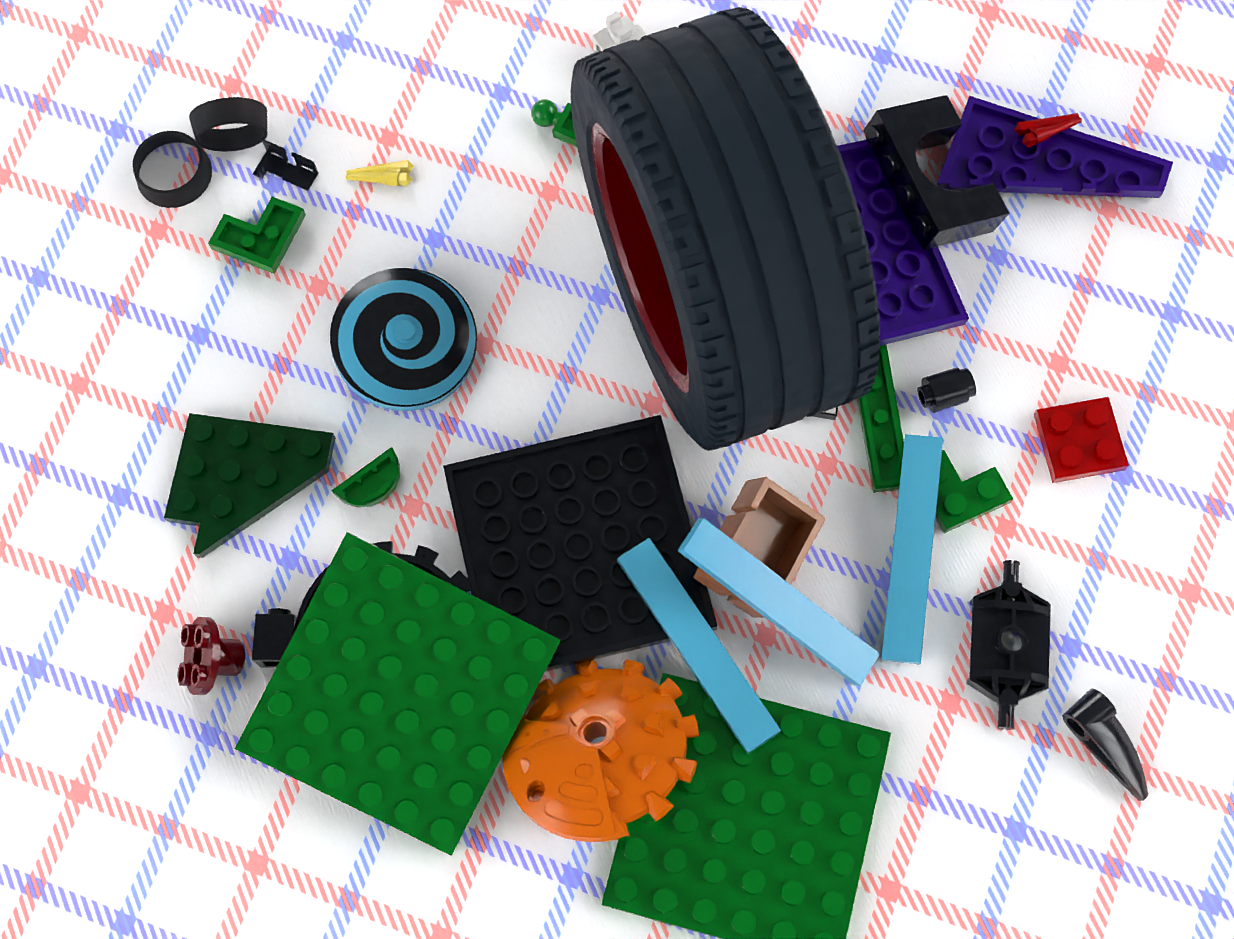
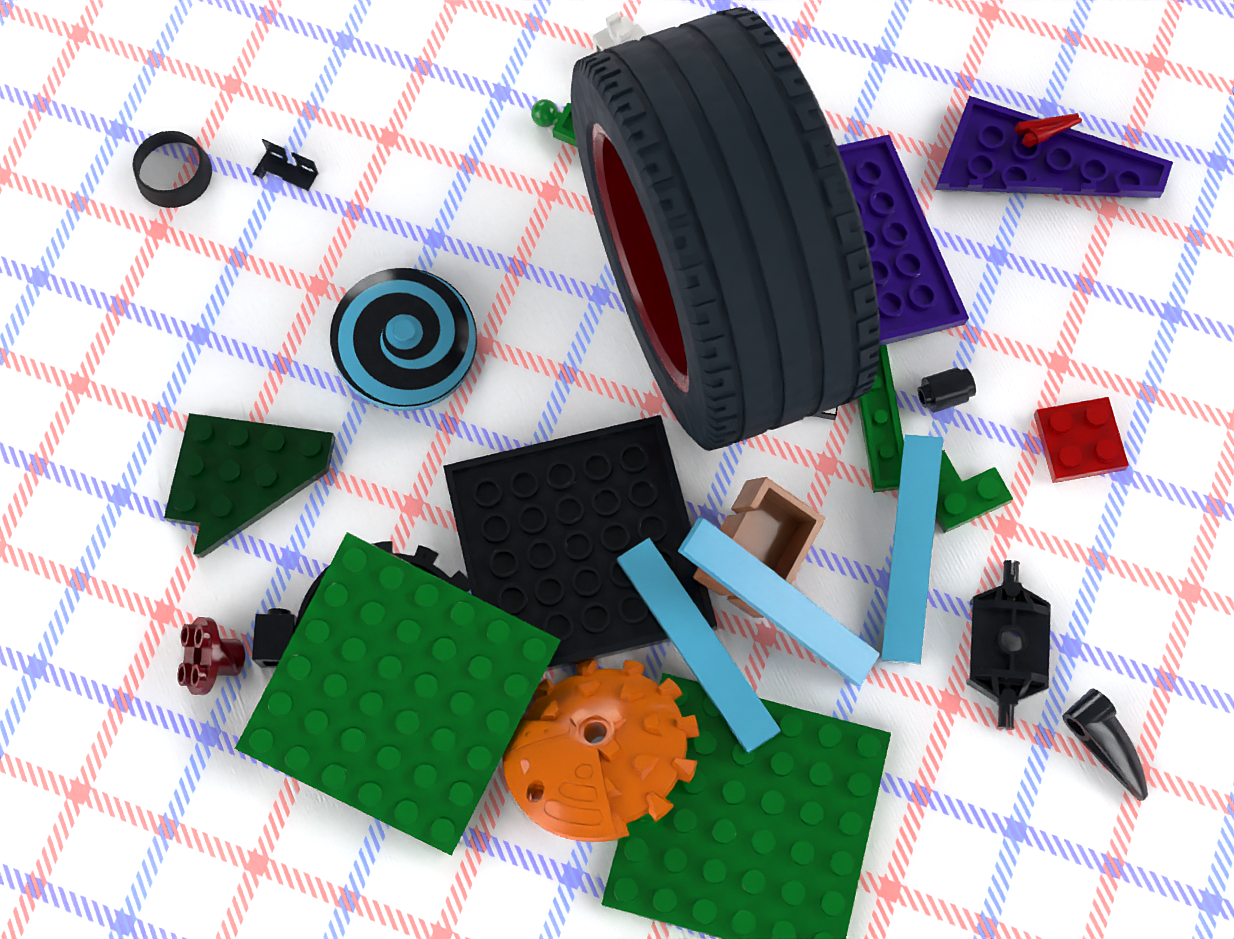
black tyre [189,97,267,152] -> none
green plate [208,196,306,274] -> none
green plate [331,447,400,508] -> none
light yellow piece [345,160,414,186] -> none
black arch [863,95,1010,250] -> none

